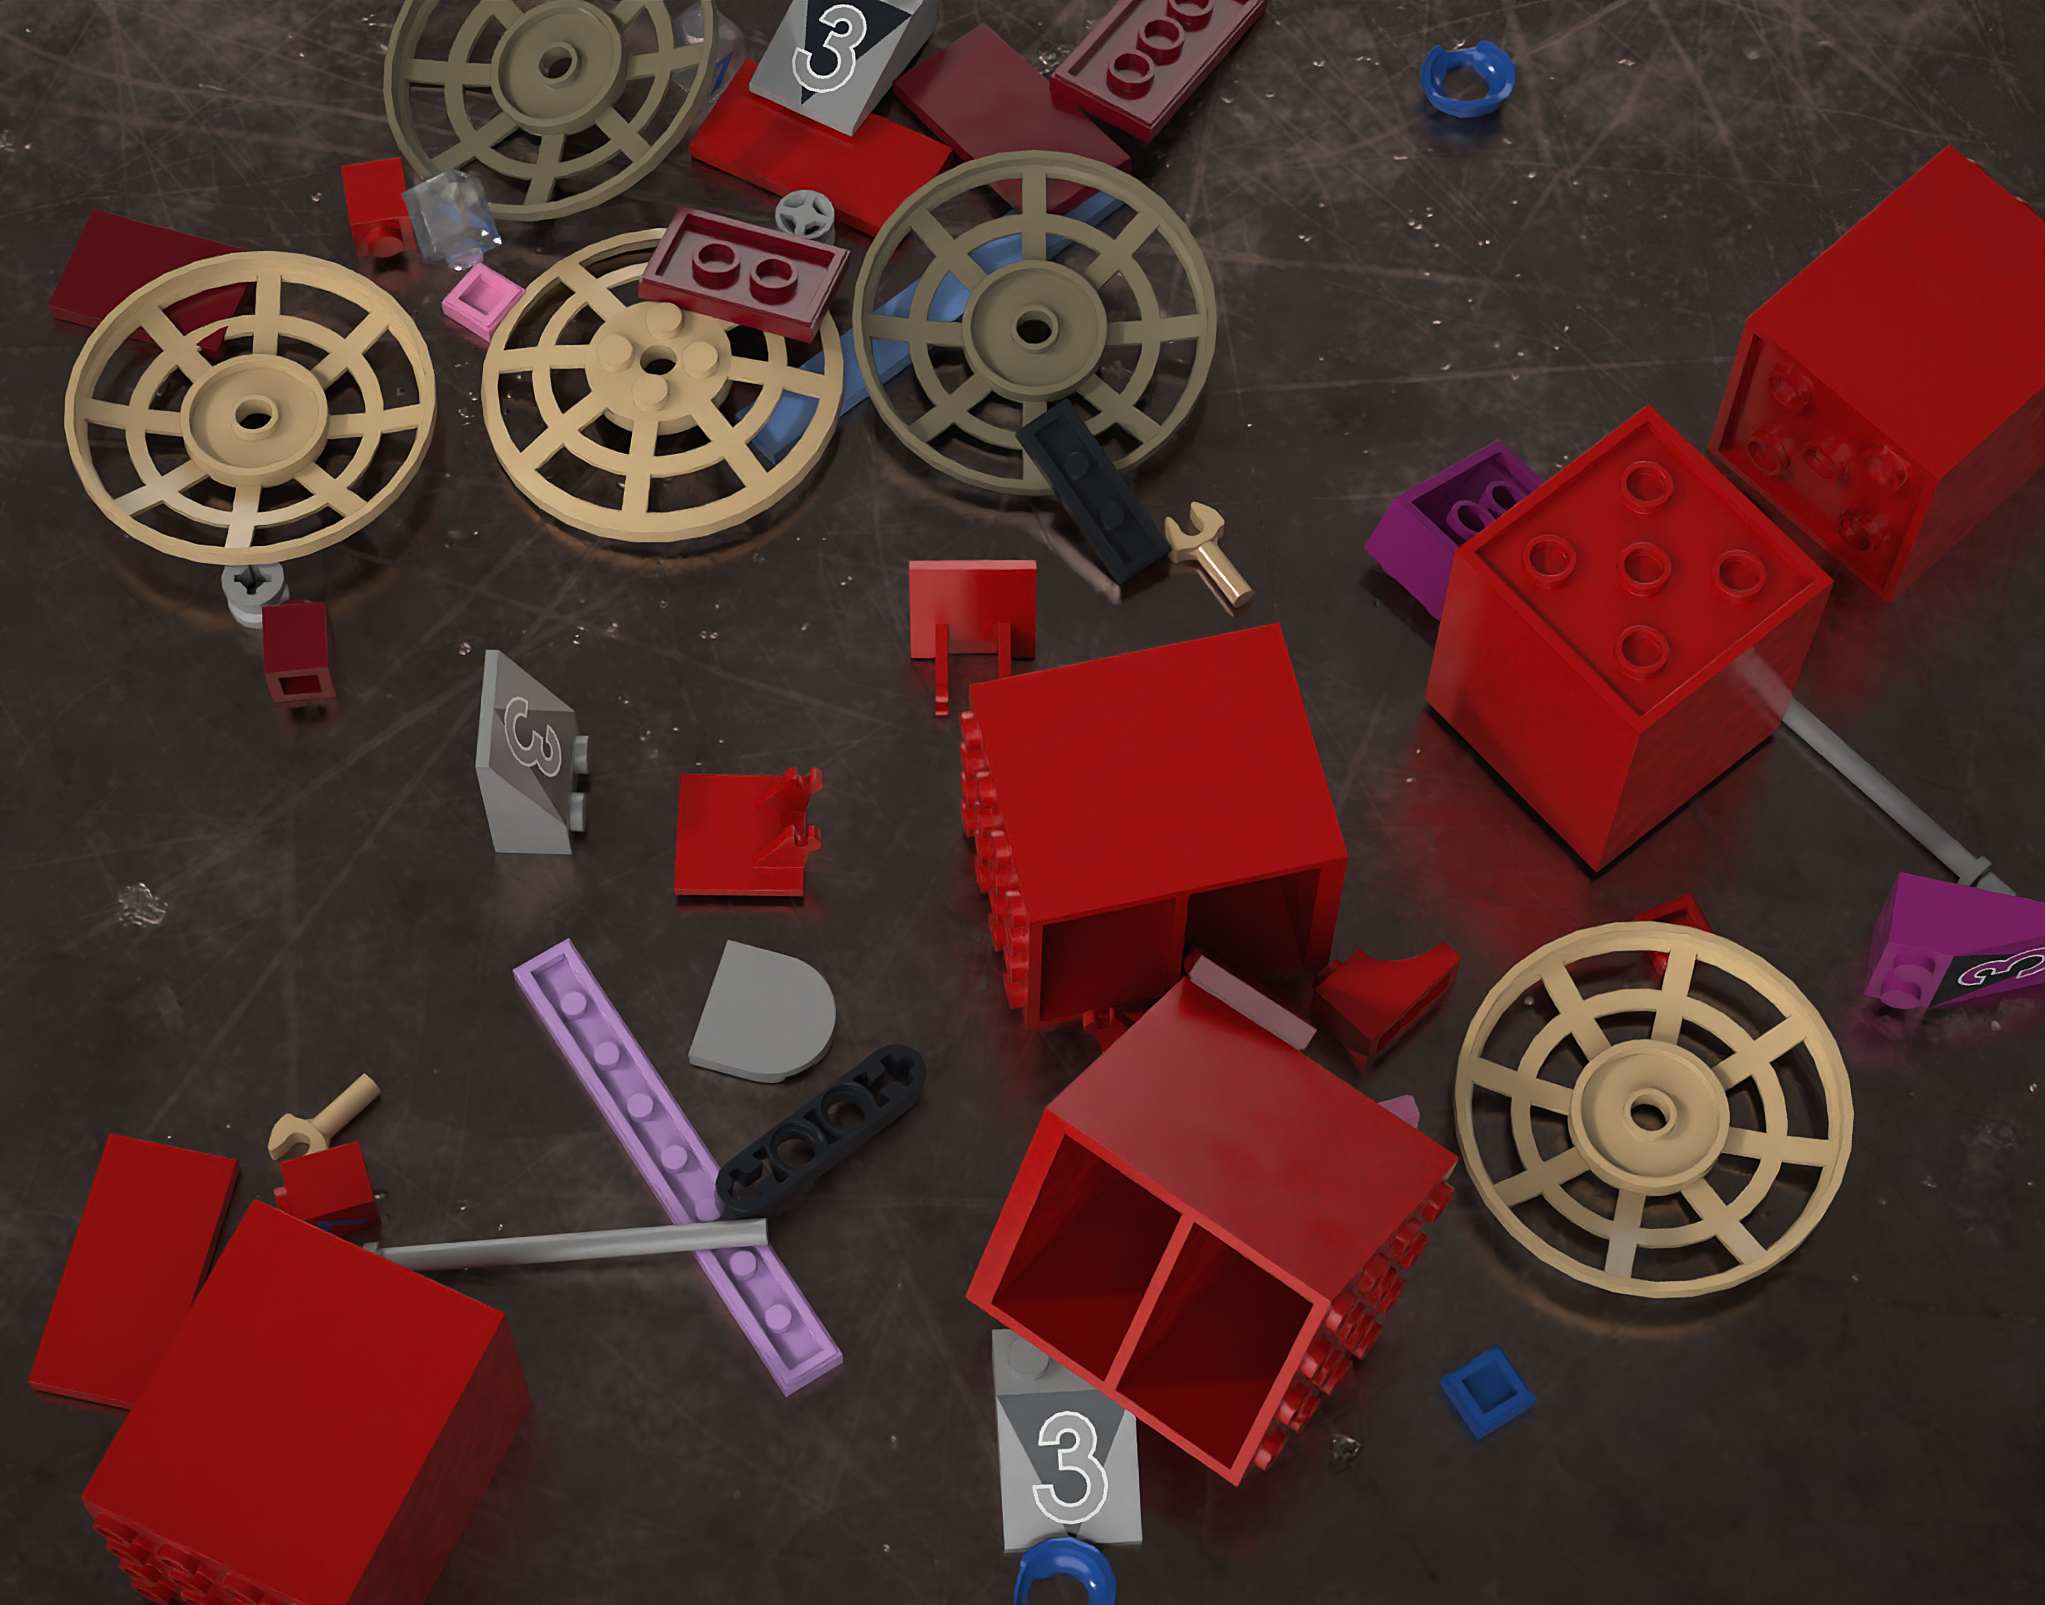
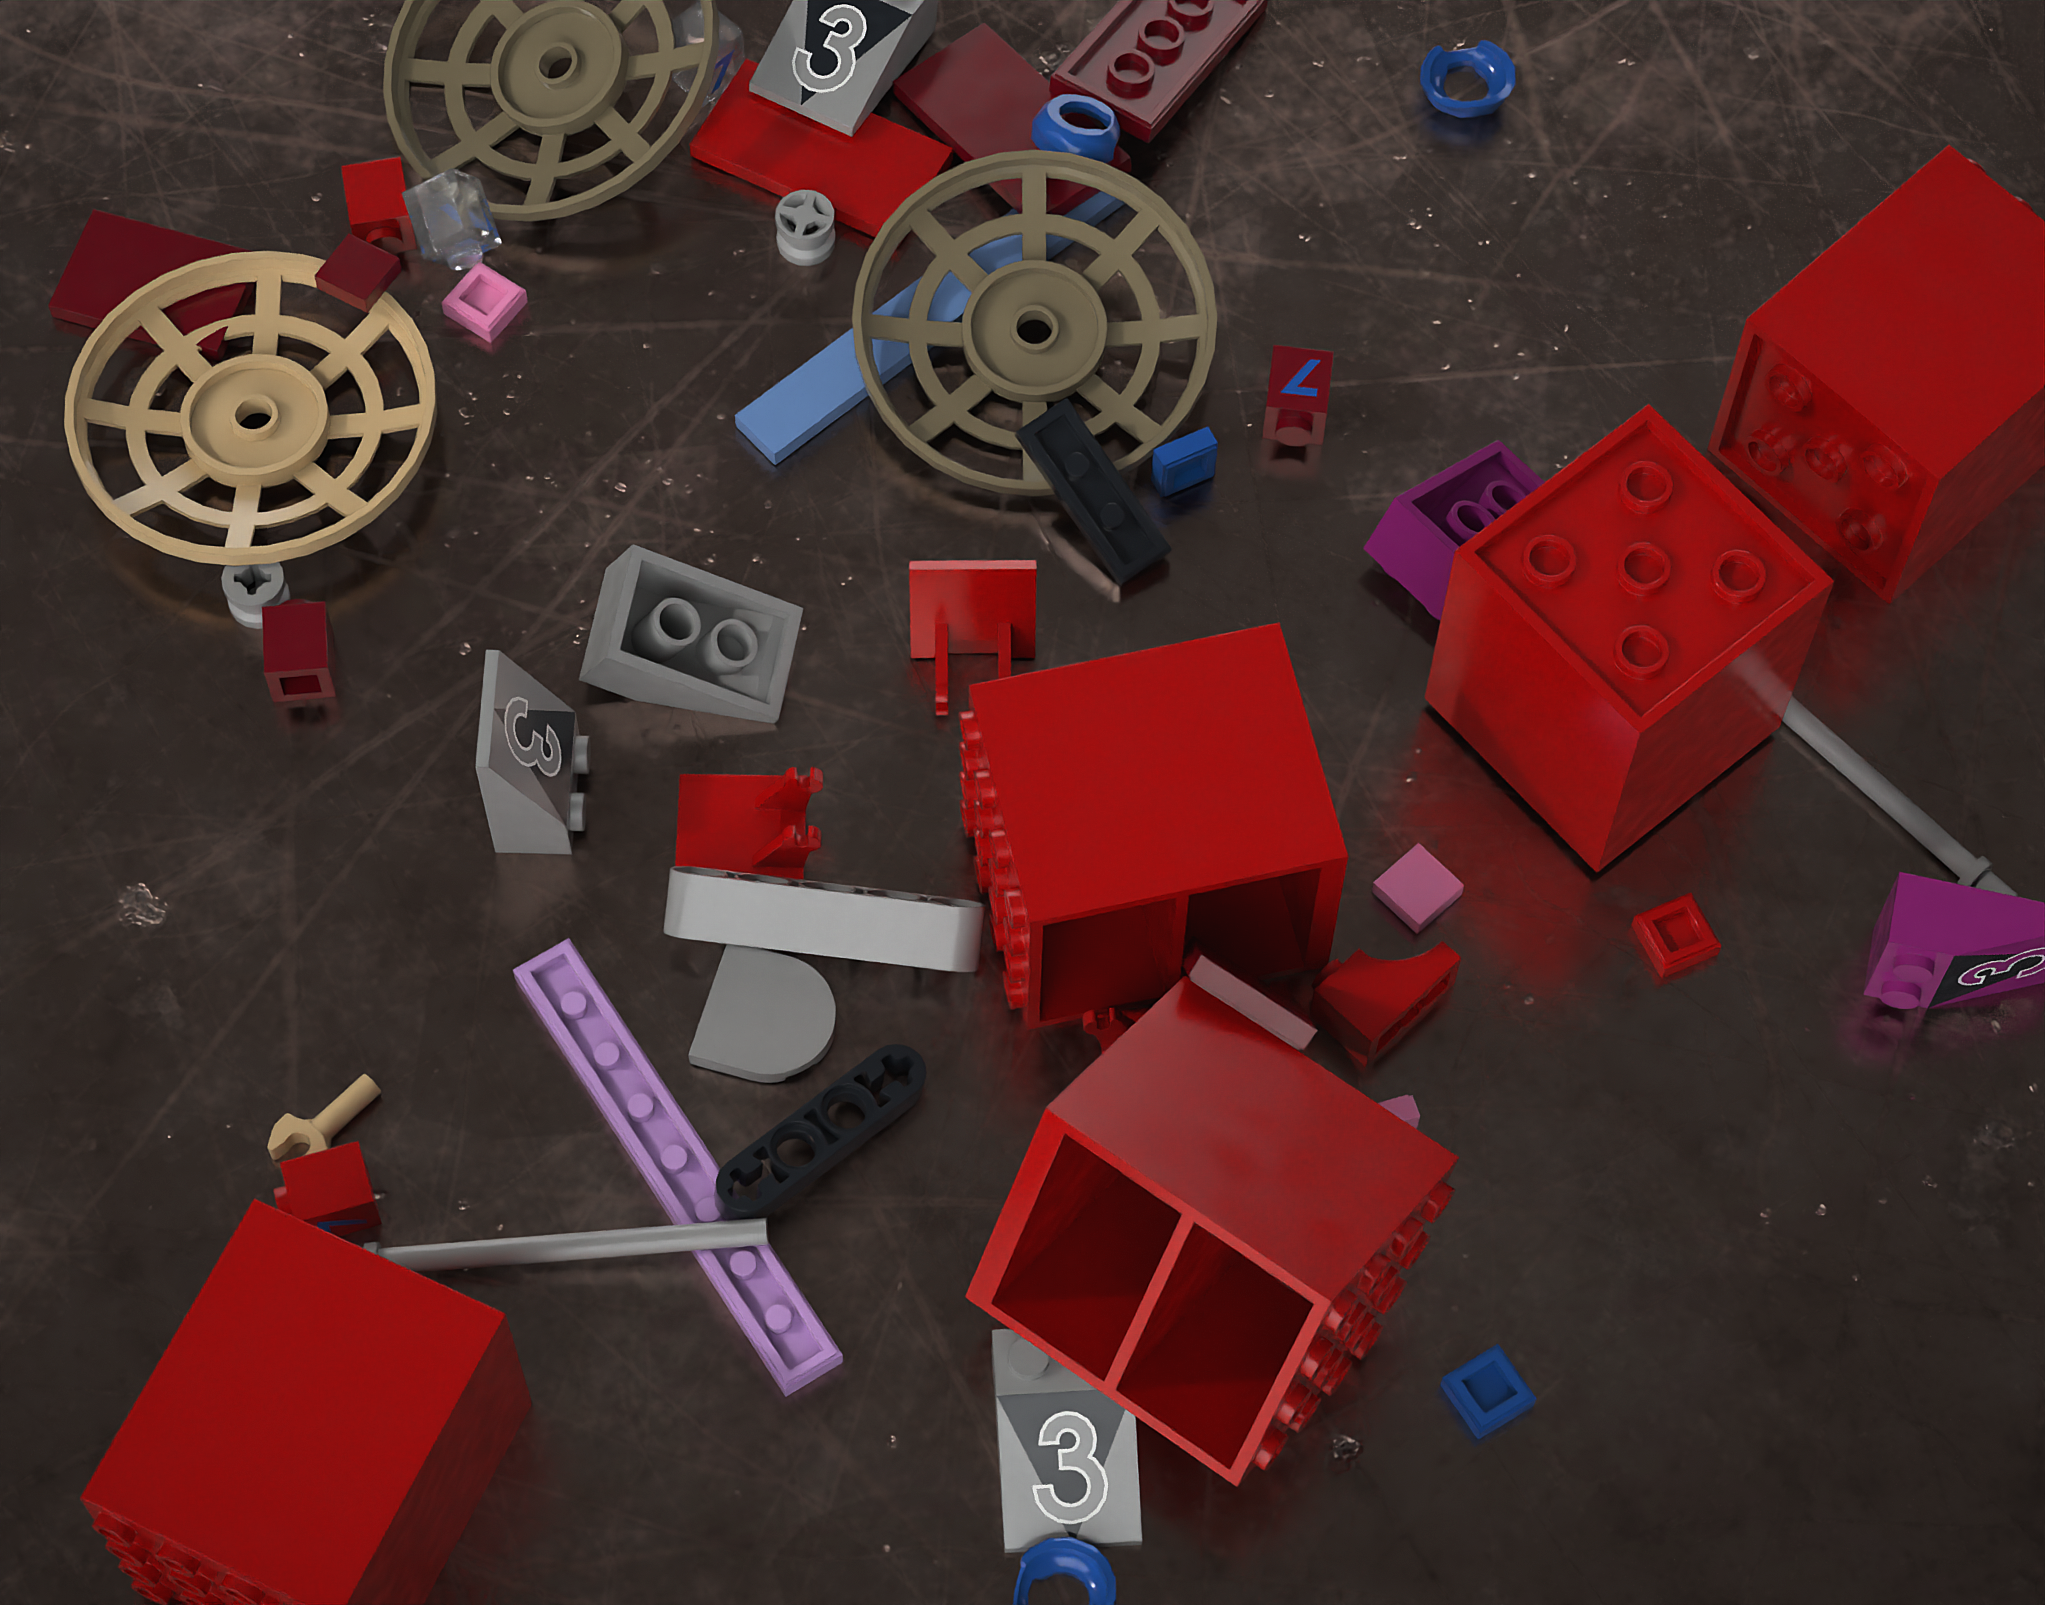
red tile [28,1133,241,1410] -> none
tan dish [481,228,845,542] -> none
dark red tile [638,205,851,344] -> none
tan bar [1164,502,1254,607] -> none
tan dish [1453,921,1854,1298] -> none
none -> dark red tile [314,233,402,313]
none -> light grey slope [579,544,803,724]
none -> light grey beam [663,866,986,972]
none -> blue piece [1031,94,1121,163]
none -> blue tile [1151,426,1218,497]
none -> dark red brick [1262,344,1334,446]
none -> bright pink tile [1372,843,1464,934]

